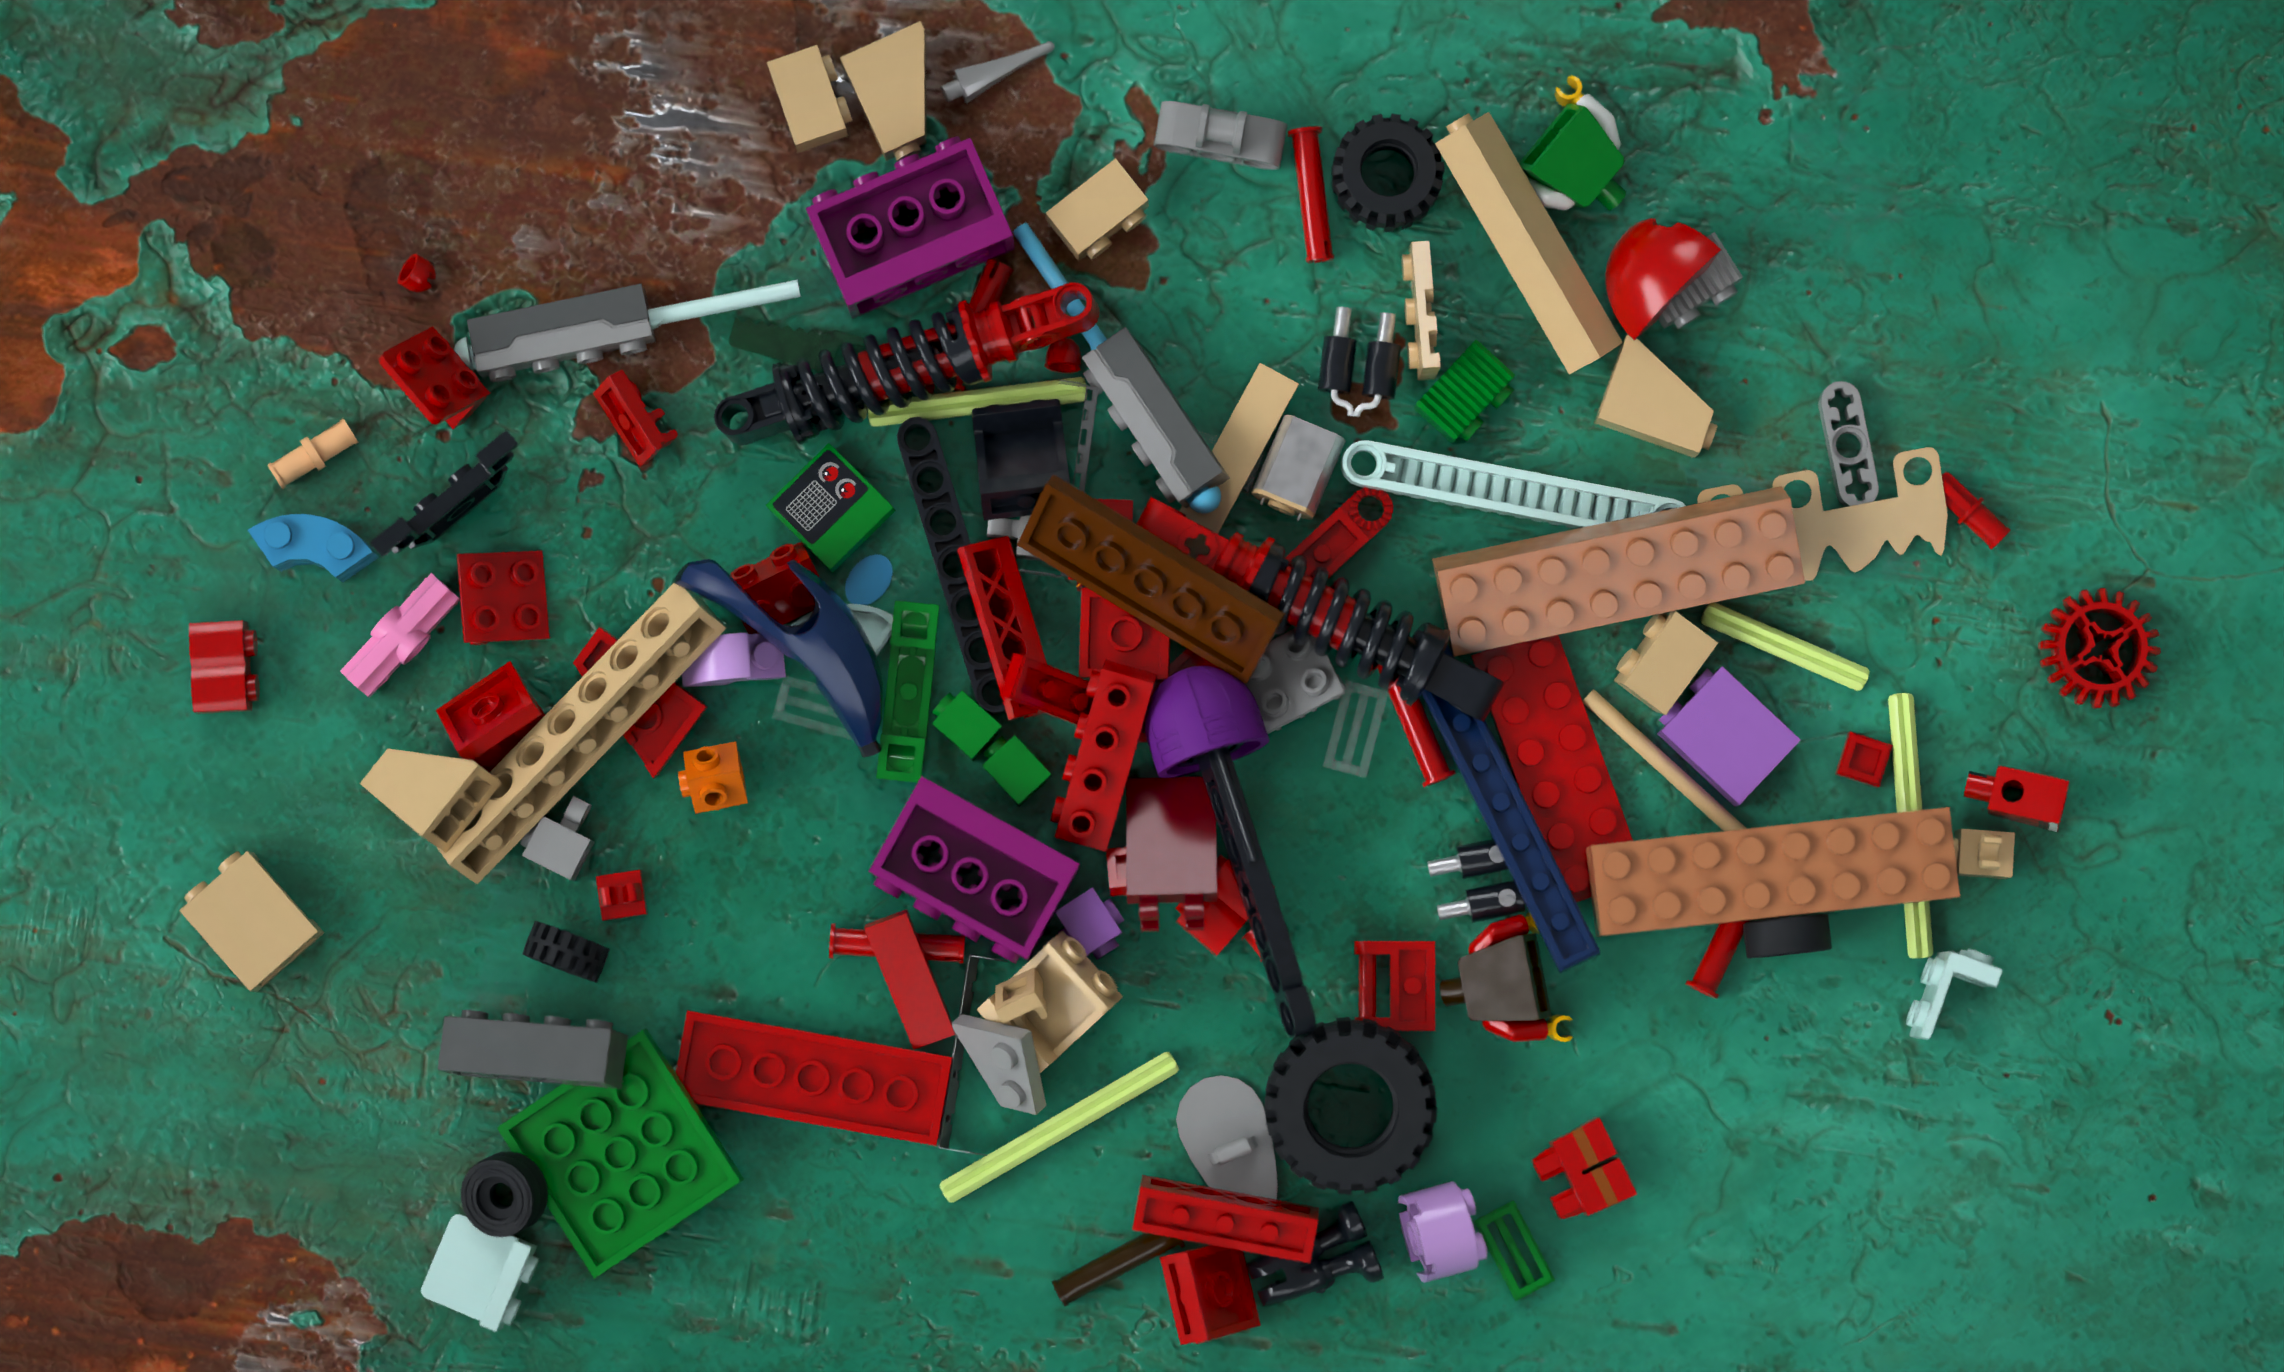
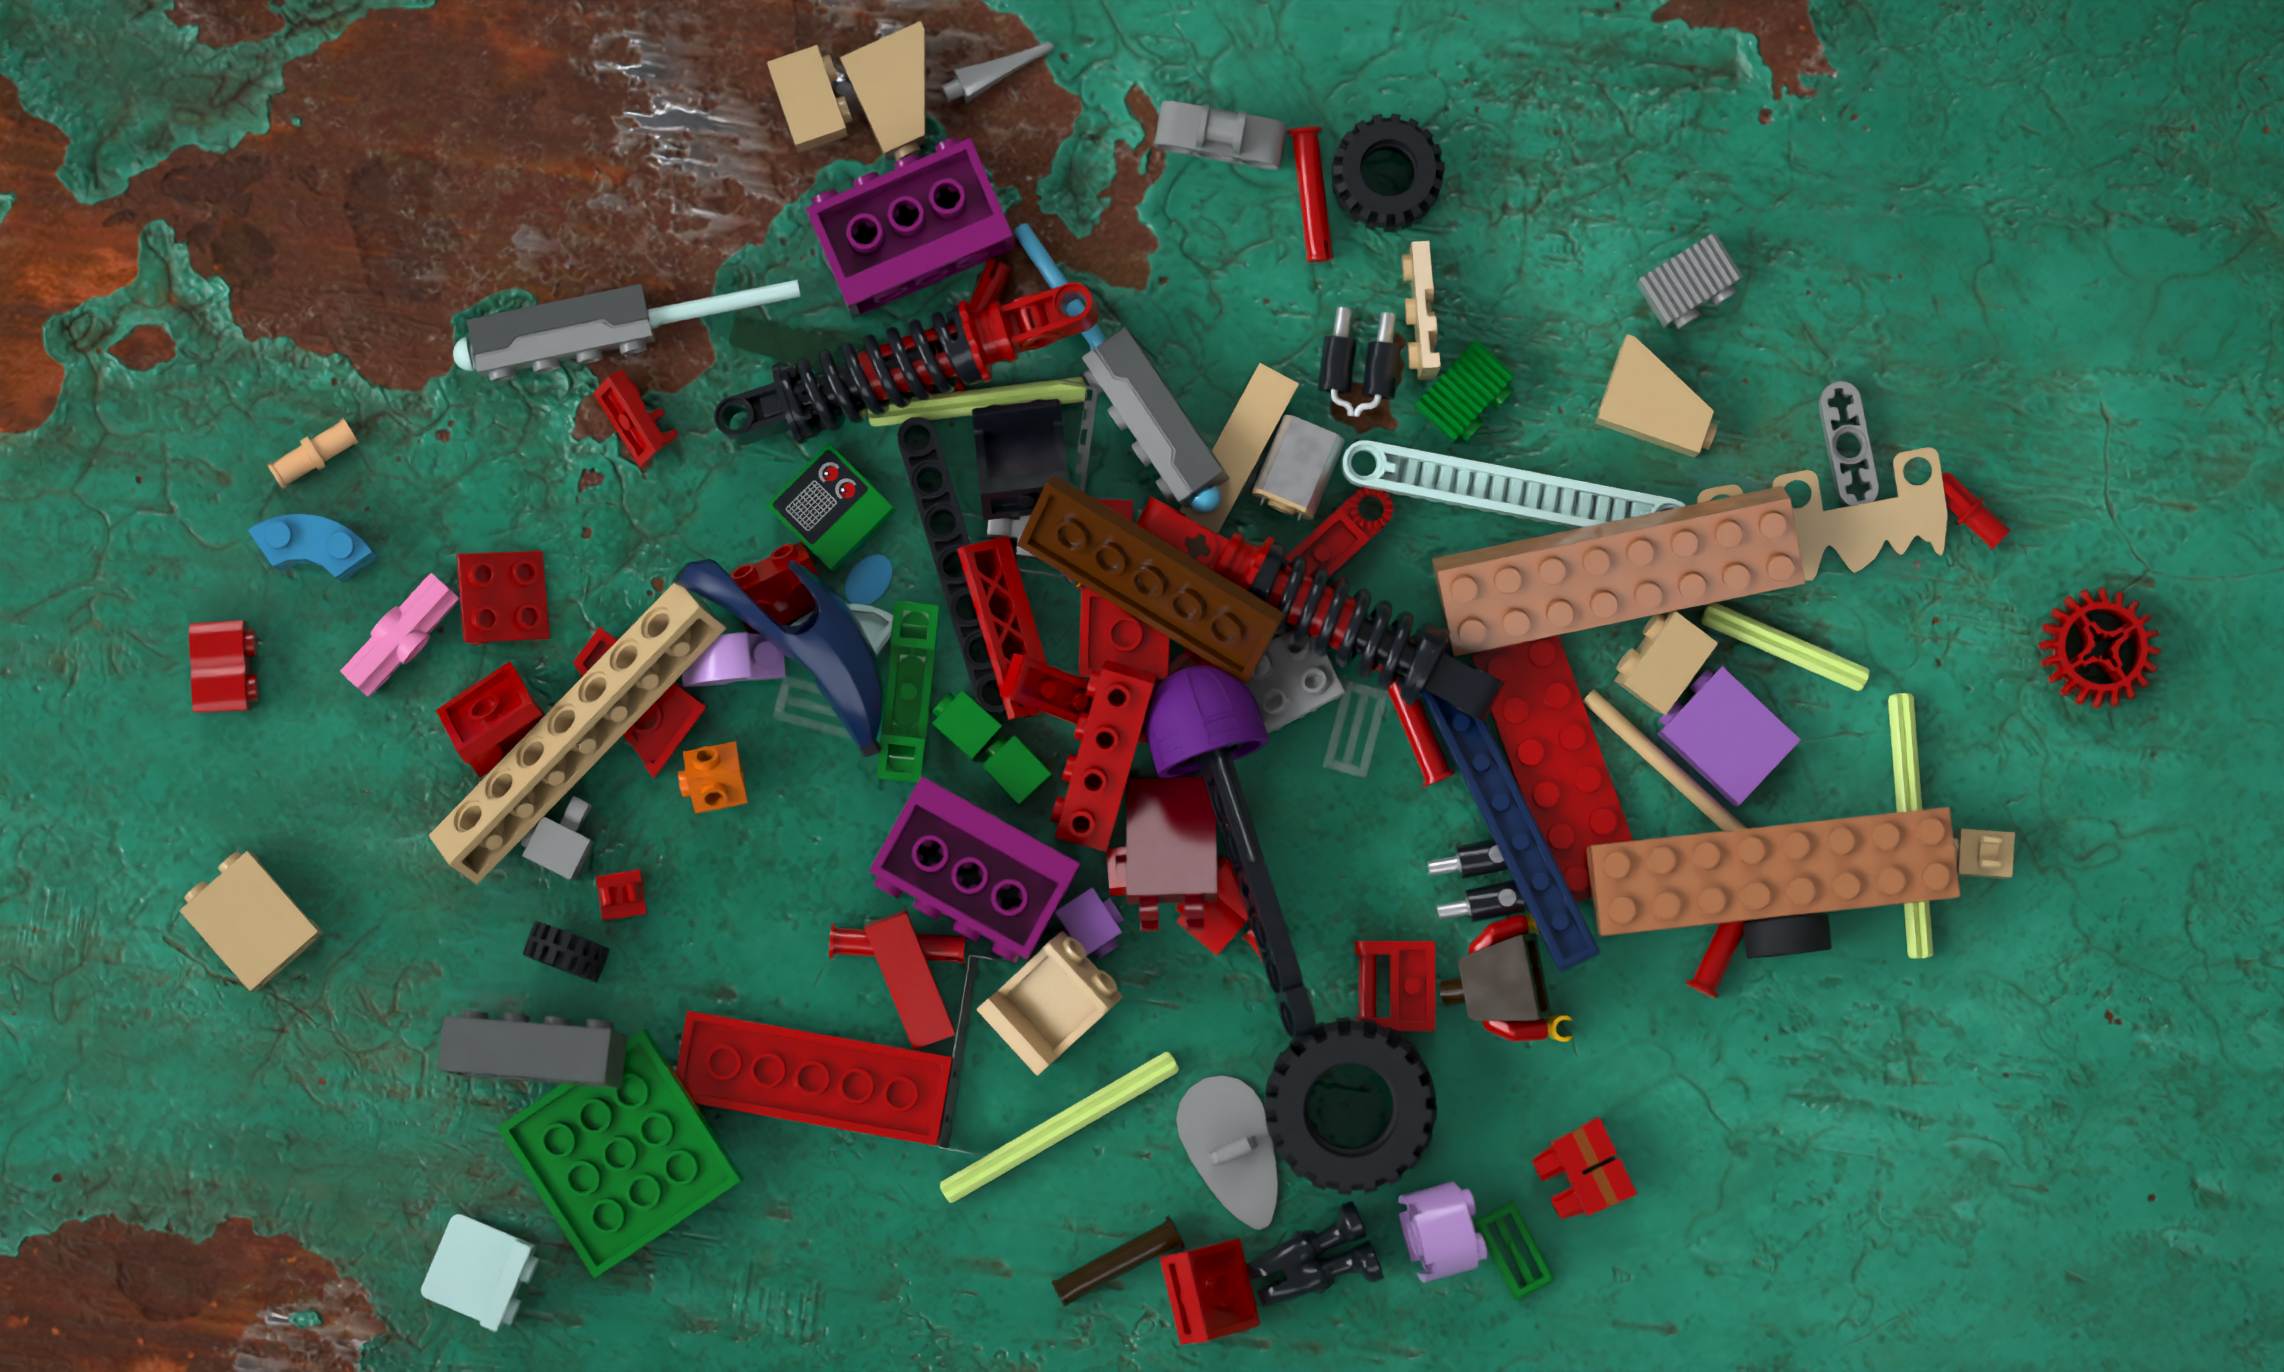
tan slope [360,749,502,853] -> none
black wing [370,429,519,557] -> none
red bracket [379,326,490,429] -> none
red hinge [398,253,437,293] -> none
black tyre [461,1152,548,1237] -> none
light grey wing [952,1014,1047,1115] -> none
tan tile [995,967,1047,1029] -> none
red hinge [1045,338,1081,373] -> none
tan brick [1046,158,1149,261] -> none
red fence [1132,1175,1319,1263] -> none
tan brick [1435,112,1623,374] -> none
green torso [1519,76,1626,210] -> none
red brick [1606,218,1722,340] -> none
red tile [1835,731,1893,788] -> none
light aqua bracket [1906,949,2002,1040] -> none
red torso [1963,766,2069,832] -> none

